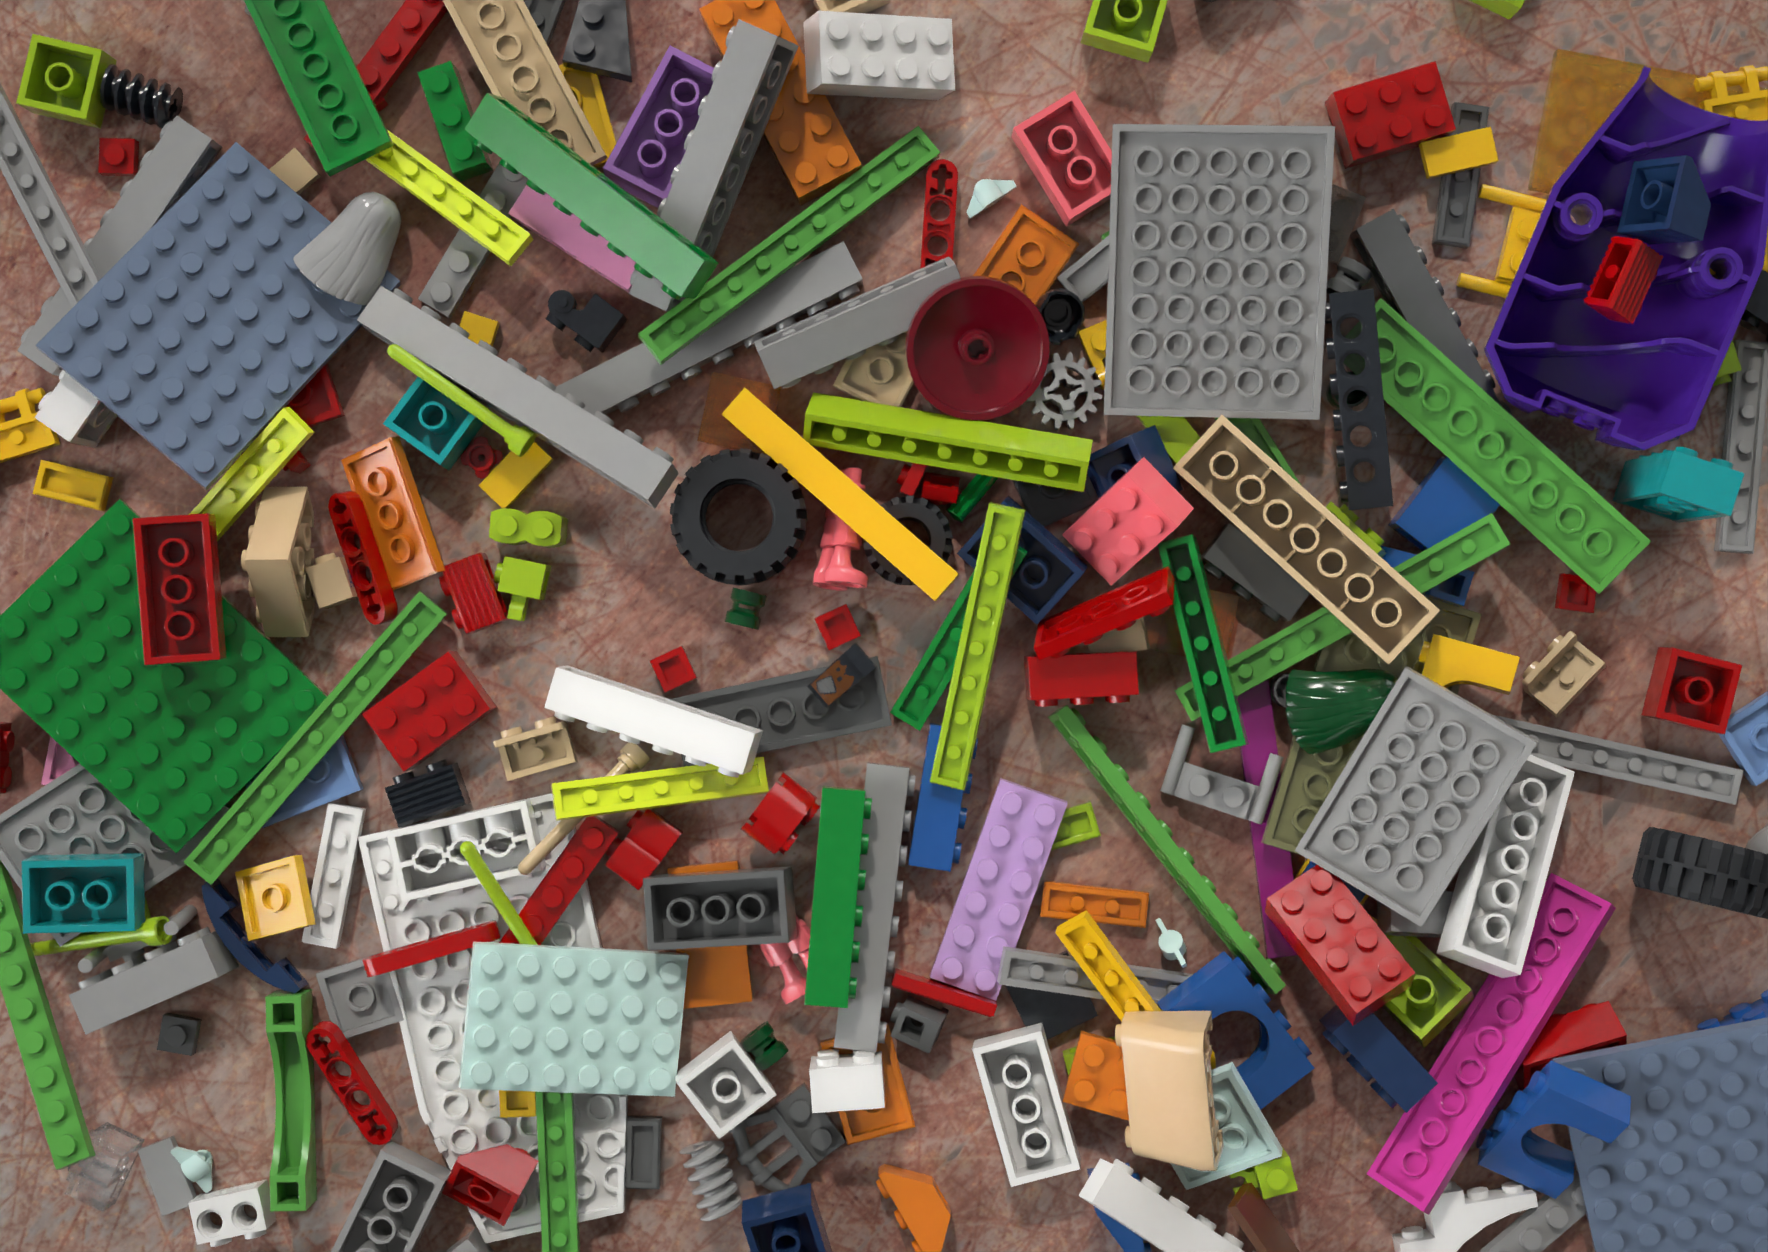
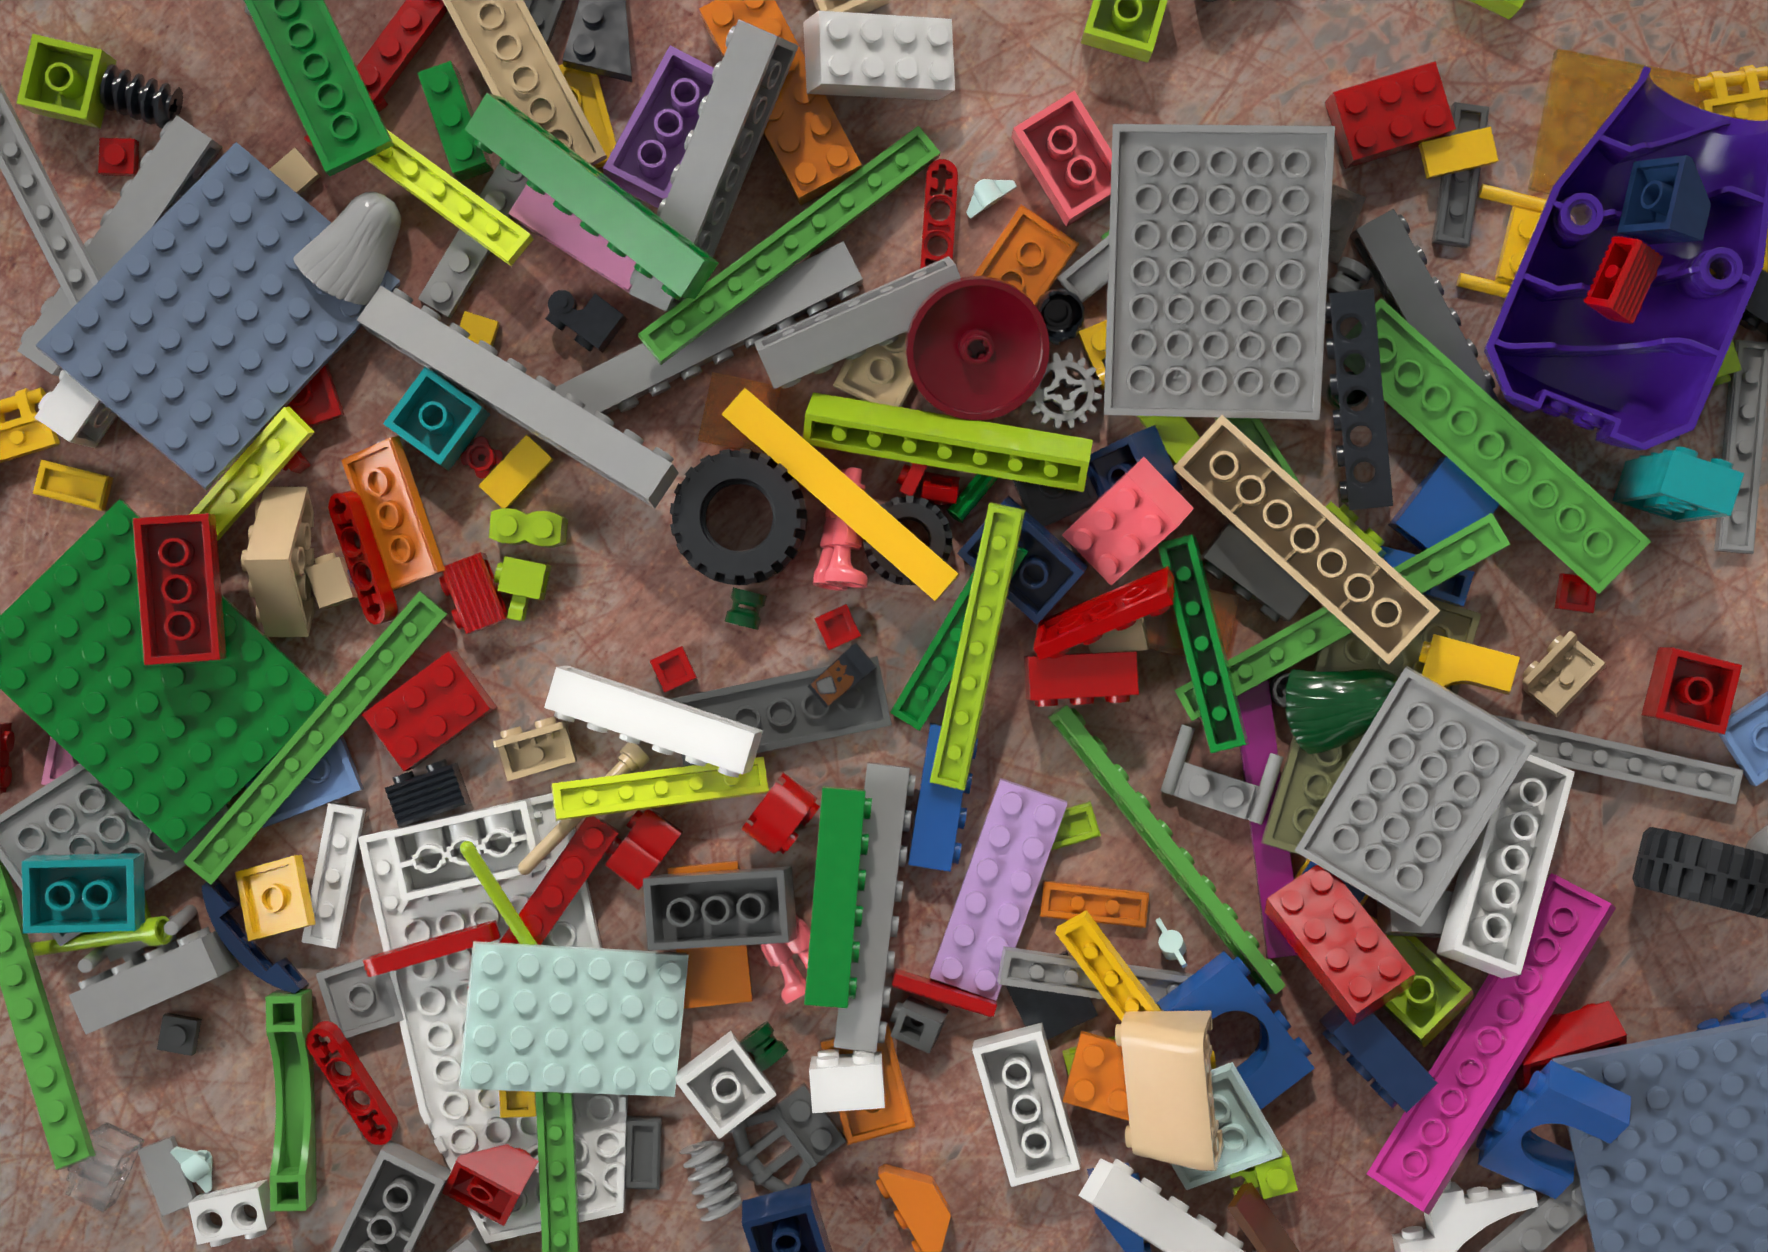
lime piece [387,344,537,457] -> none

